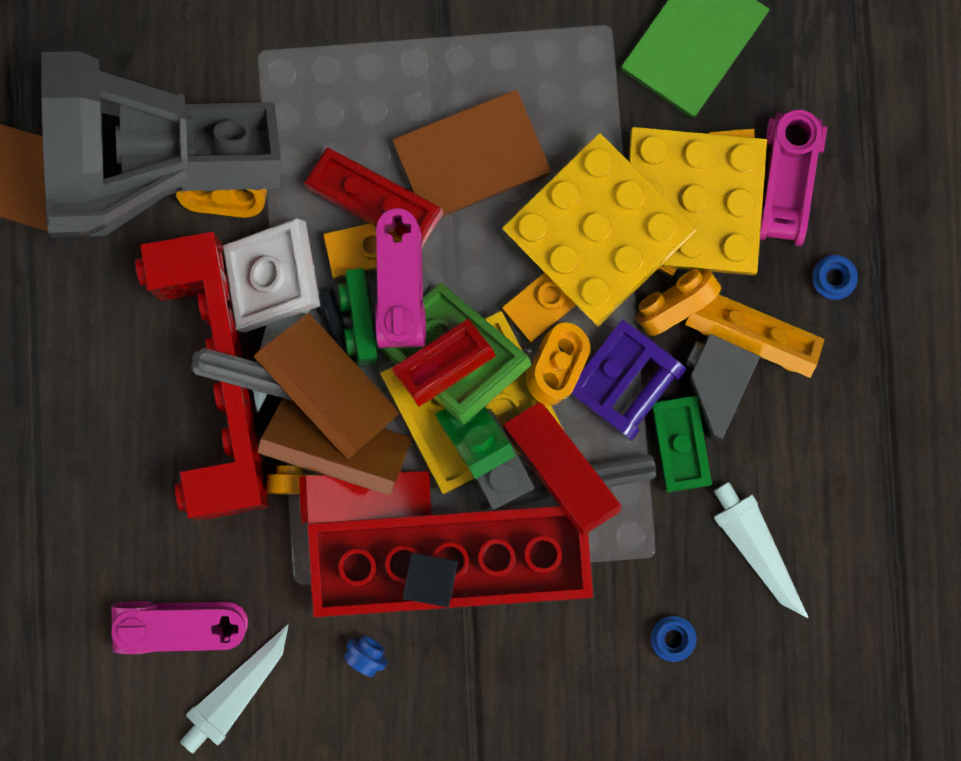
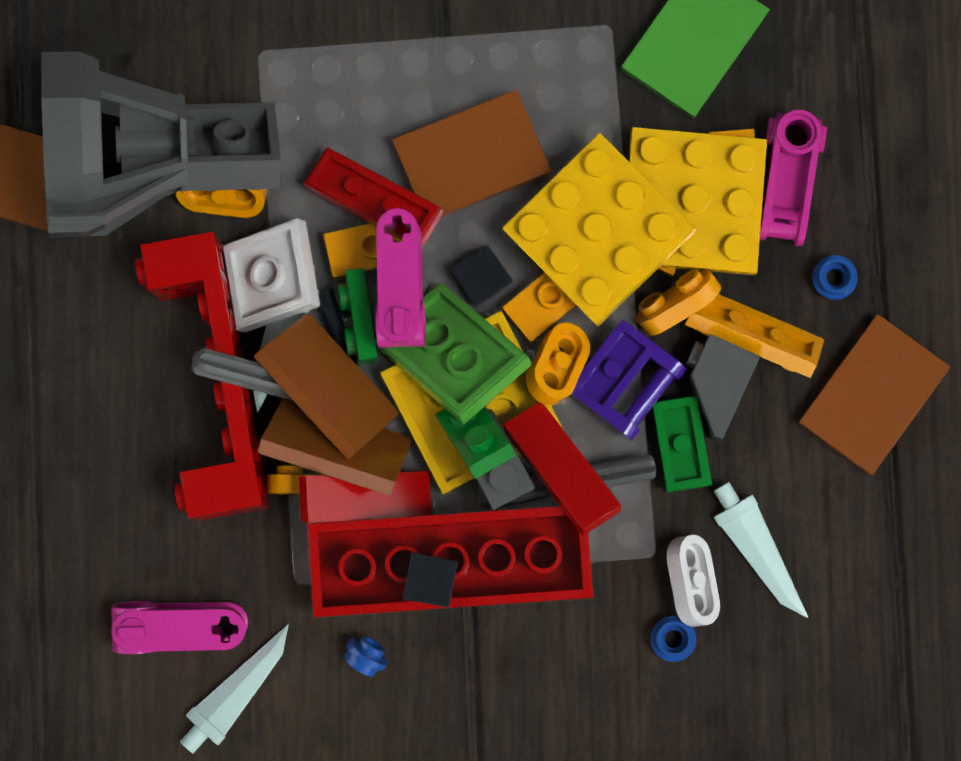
red tile [392,318,496,408] -> none
none -> black tile [450,244,513,308]
none -> white plate [667,535,720,627]
none -> dark orange tile [797,314,951,476]

